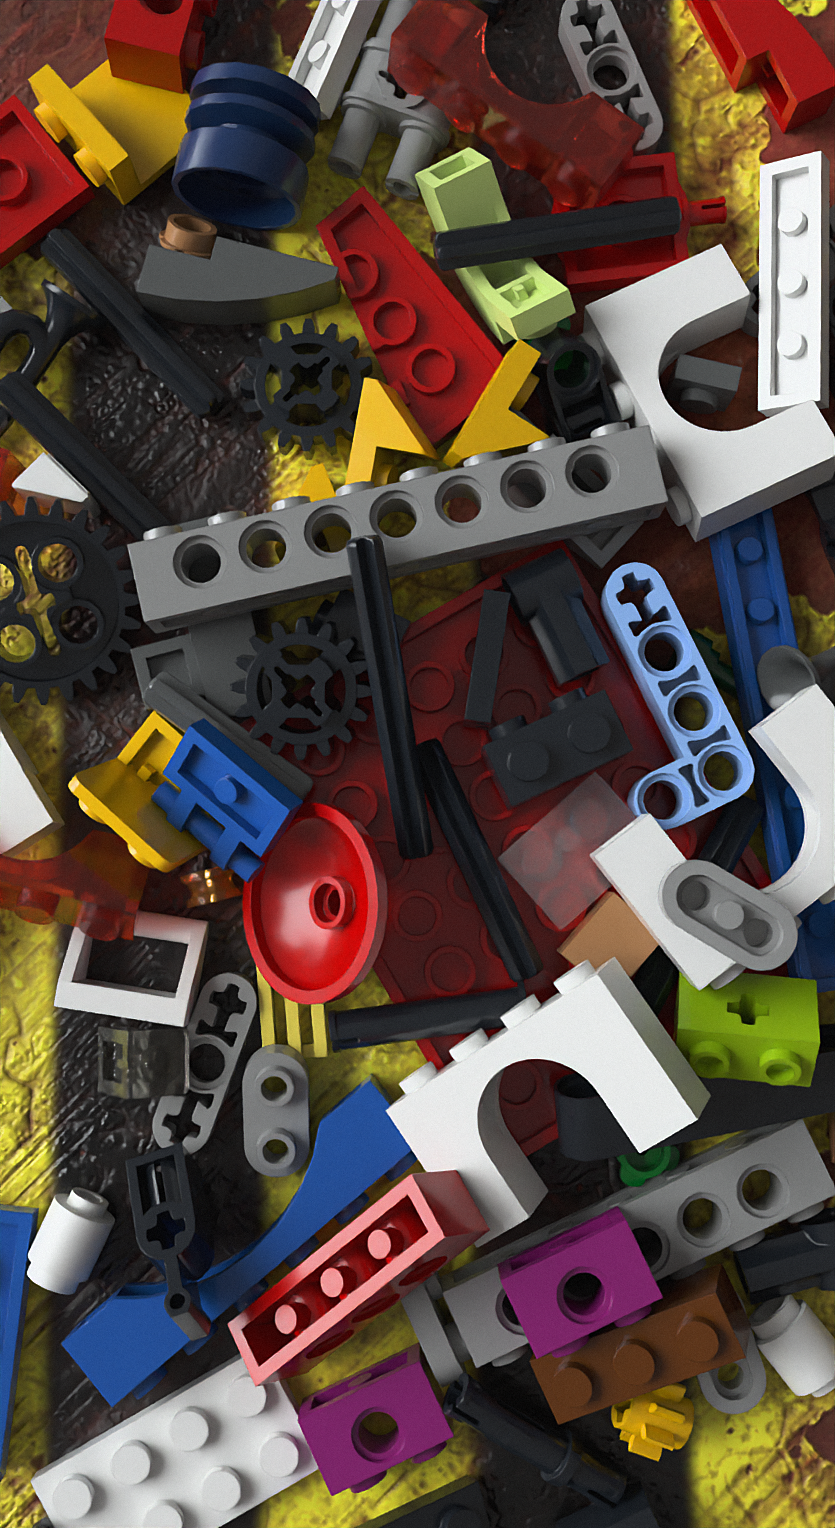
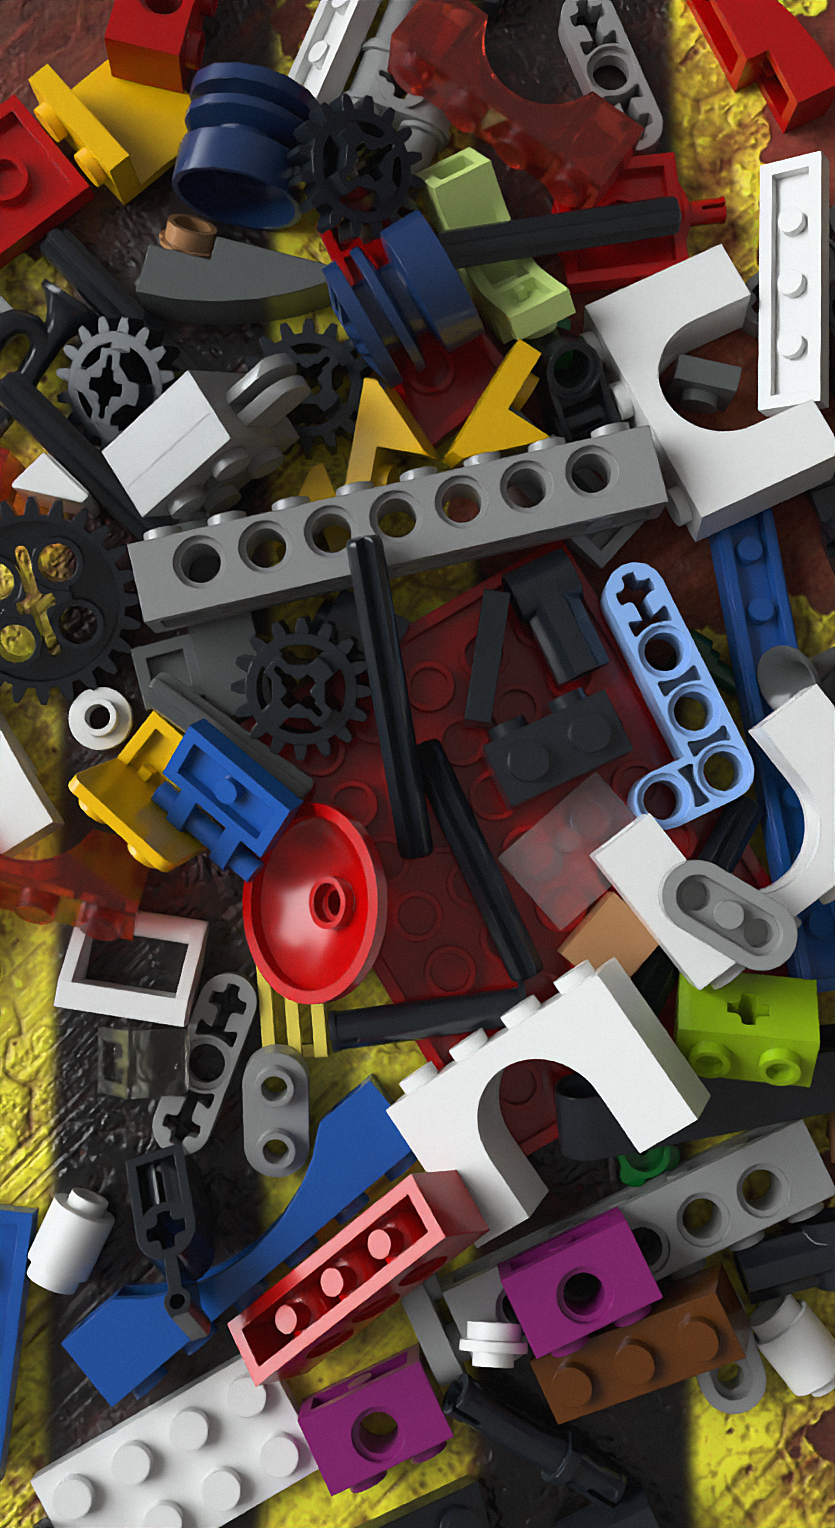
clear orange bush [180,867,243,909] -> none
yellow gear [611,1383,694,1461] -> none
none -> black gear [56,316,185,454]
none -> white plate [68,687,133,751]
none -> light grey brick [102,353,311,519]
none -> black gear [286,93,424,245]
none -> dark blue wheel [321,209,485,390]
none -> white plate [459,1321,528,1368]

